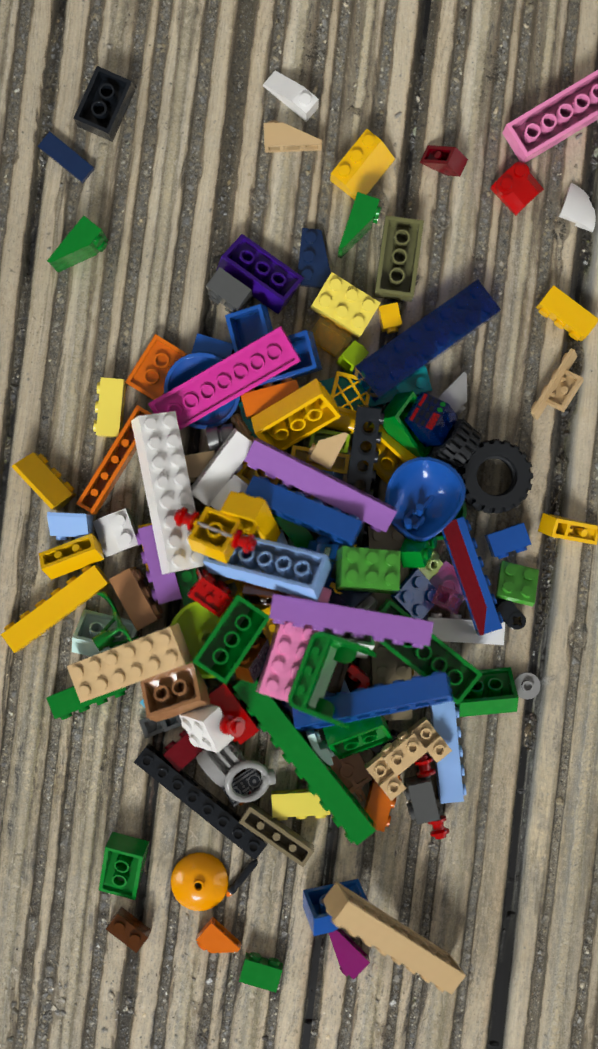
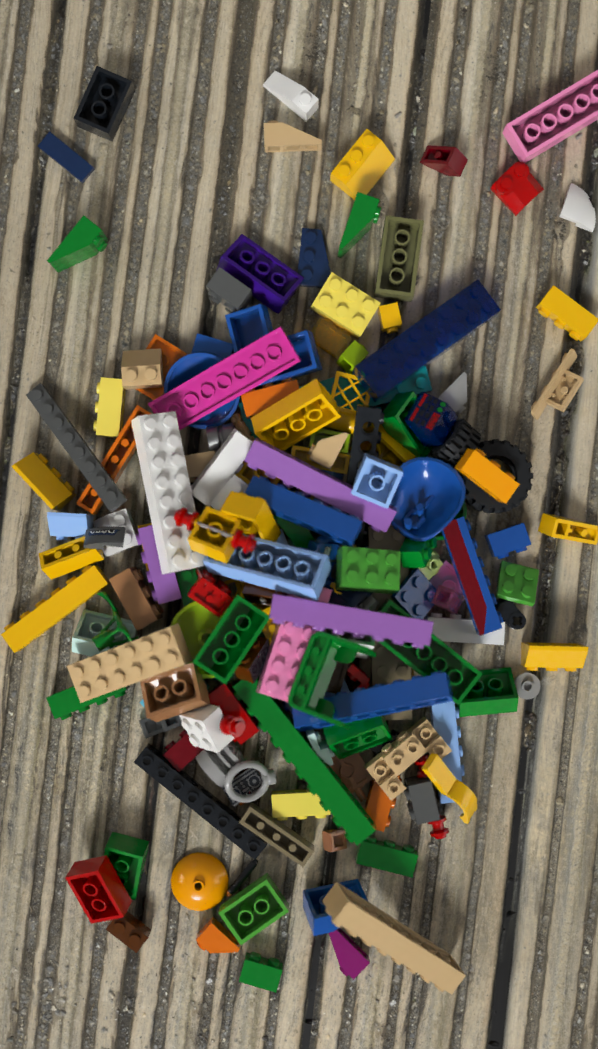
none -> dark grey plate [26,383,127,512]
none -> red brick [65,855,132,924]
none -> dark grey slope [83,526,126,550]
none -> tan slope [121,348,164,390]
none -> bright green brick [218,873,289,945]
none -> nougat slope [322,829,347,852]
none -> light blue slope [351,453,404,509]
none -> green brick [355,835,418,878]
none -> yellow piece [422,753,477,824]
none -> light orange brick [454,448,520,504]
none -> yellow slope [521,642,588,672]

